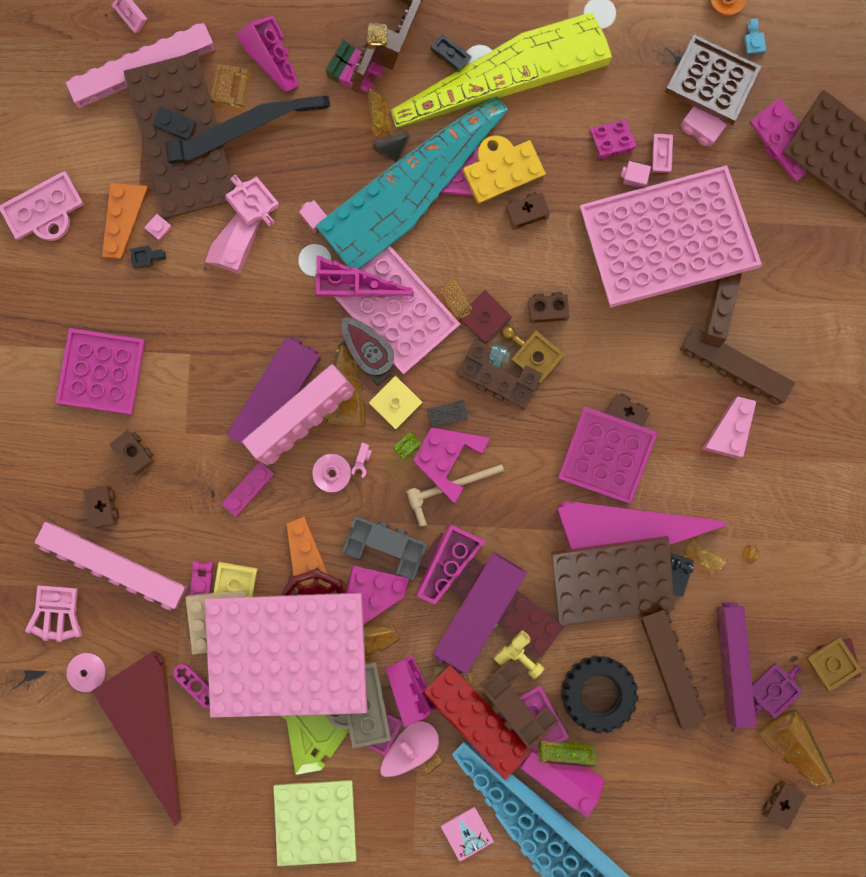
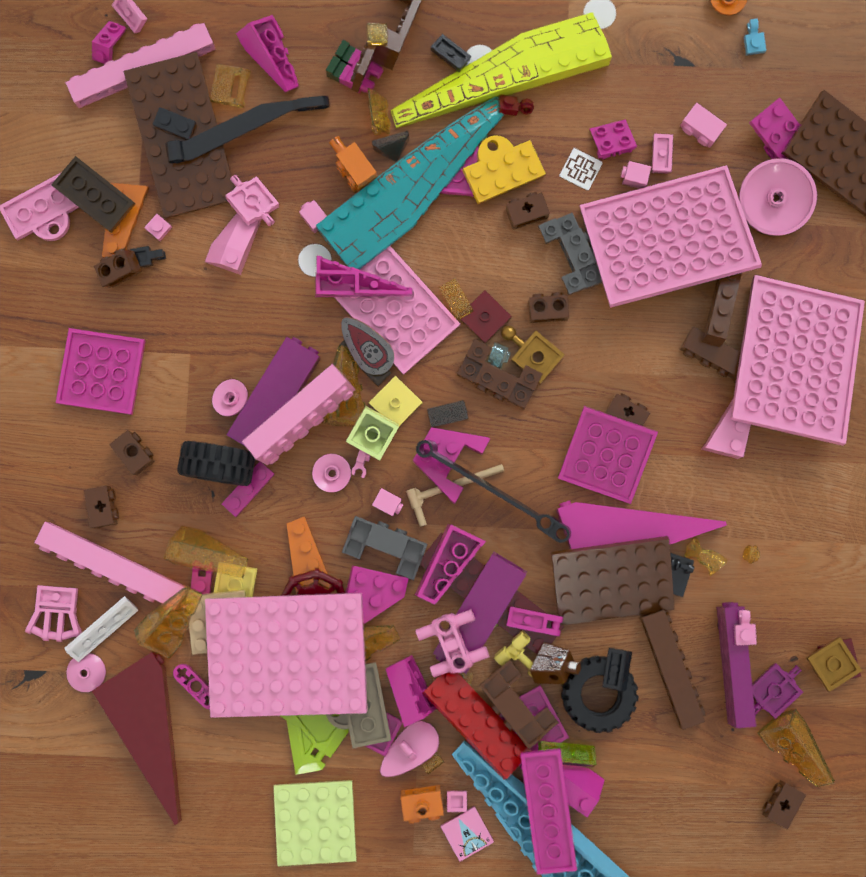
clear neon green wheel [392,431,422,460] -> none
plate [665,34,761,125] -> none
none -> dark brown plate [51,156,135,233]
none -> white plate [64,596,138,662]
none -> dark pink bracket [92,21,126,64]
none -> reddish brown brick [94,248,142,288]
none -> clear yellow wedge [134,586,202,659]
none -> clear yellow wedge [164,526,248,578]
none -> black tyre [177,441,255,486]
none -> bright pink dish [212,379,248,416]
none -> orange brick [329,136,377,193]
none -> yellowish green slope [346,406,399,460]
none -> bright pink brick [372,488,403,516]
none -> orange brick [400,785,444,823]
none -> black piece [416,440,571,543]
none -> bright pink piece [416,609,490,677]
none -> bright pink plate [447,790,467,812]
none -> dark red plate [498,94,534,116]
none -> dark pink plate [506,607,563,636]
none -> dark pink plate [521,748,577,875]
none -> reddish brown torso [530,642,581,684]
none -> dark grey bracket [538,213,602,295]
none -> white sticker [559,148,603,190]
none -> black slope [603,647,632,691]
none -> bright pink plate [730,275,865,446]
none -> bright pink plate [734,610,756,645]
none -> bright pink dish [739,159,817,236]

